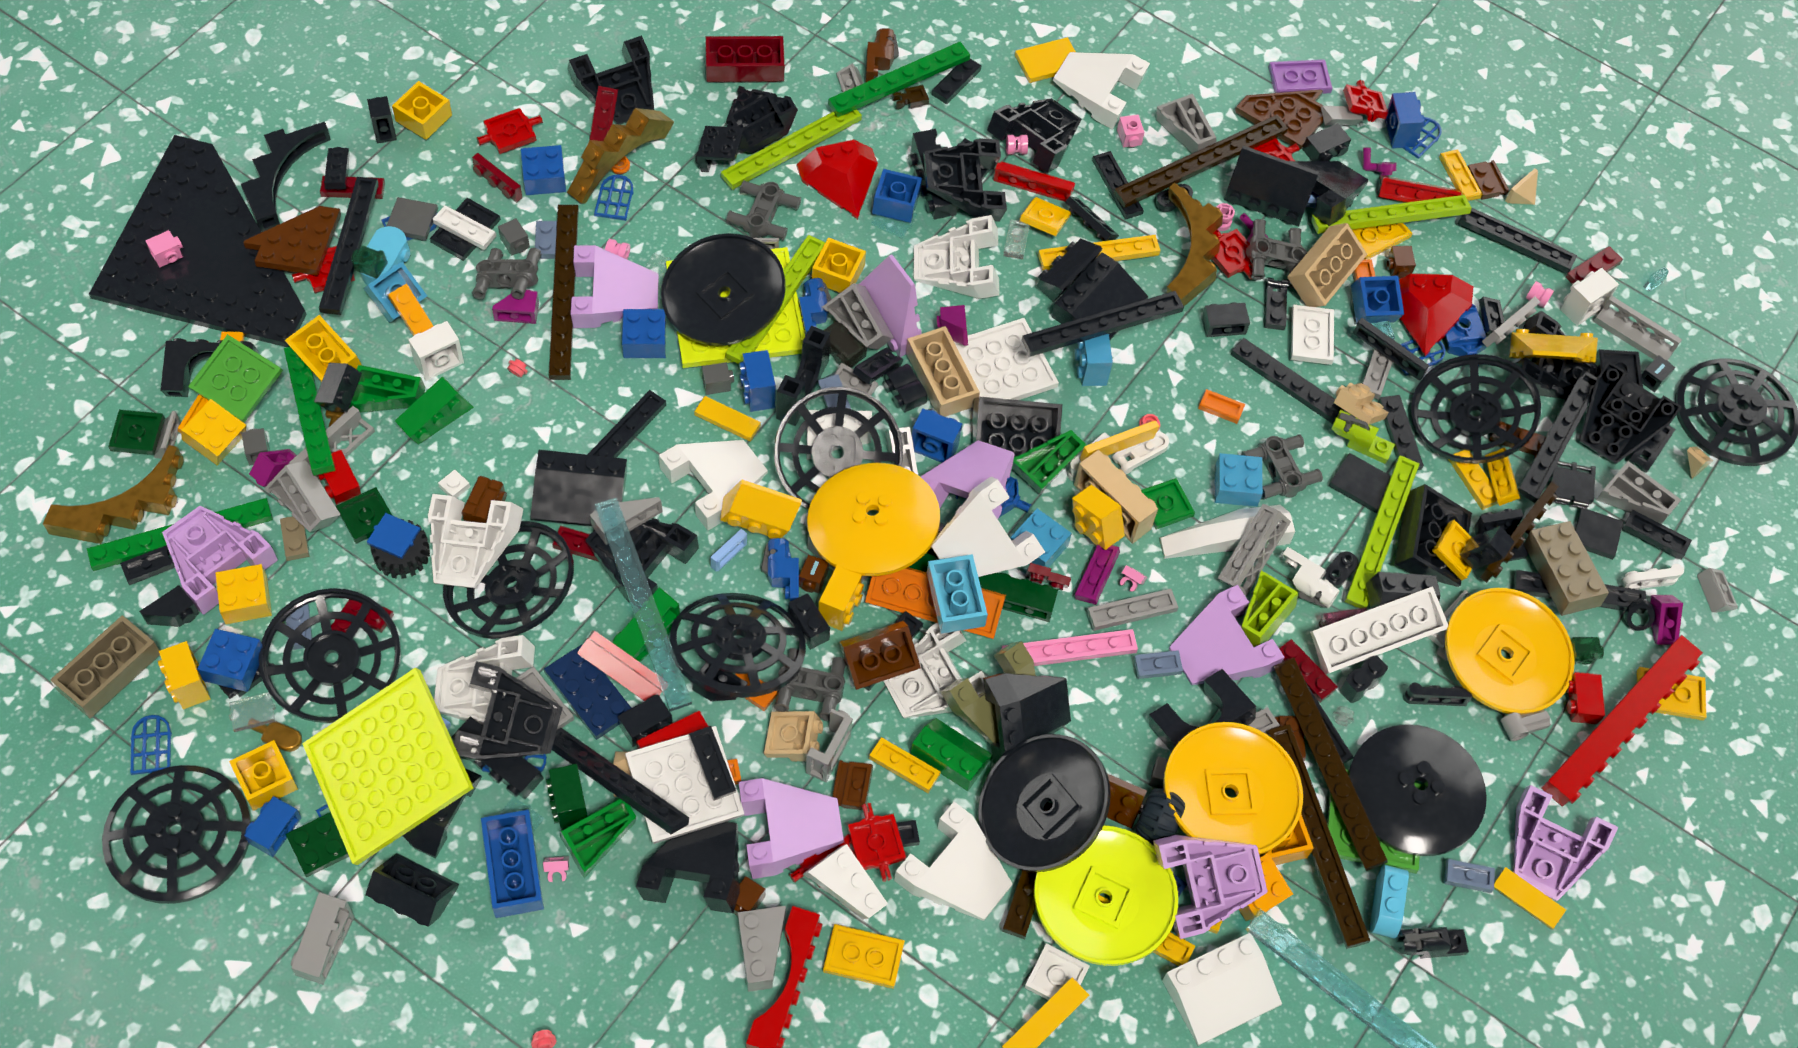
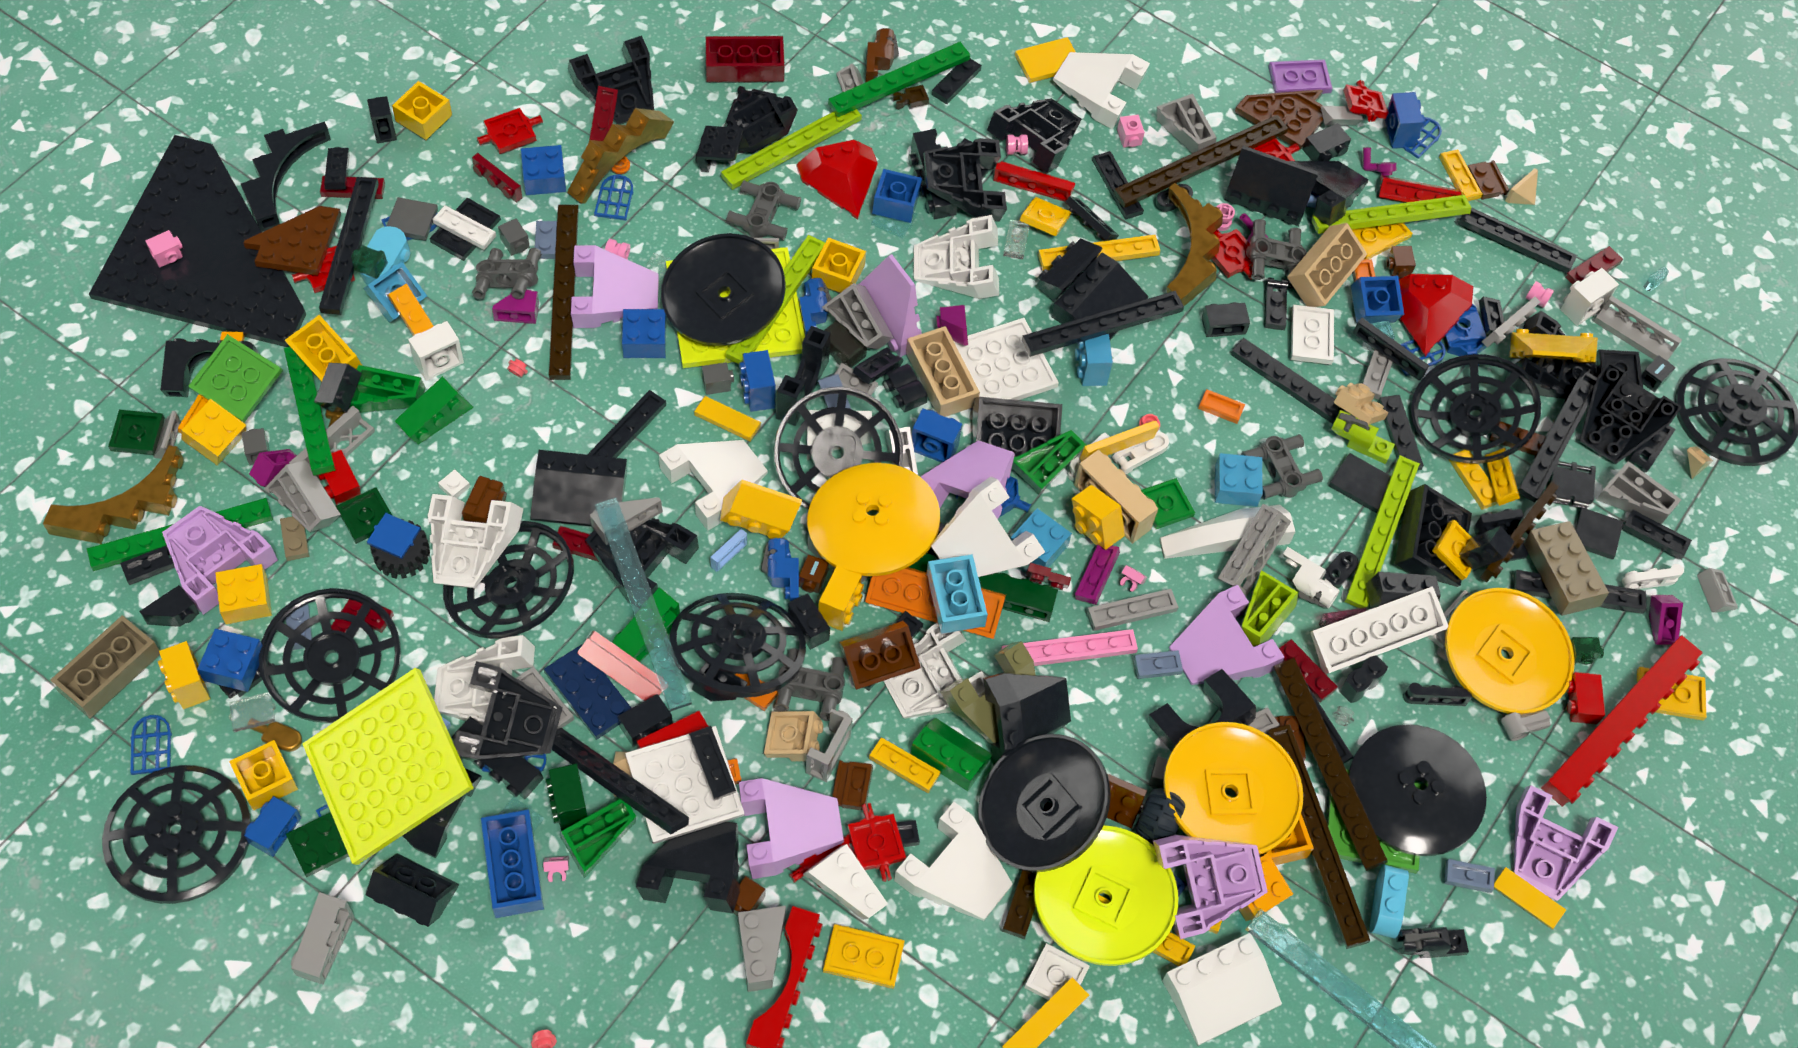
black piece [1625,598,1655,631] -> none

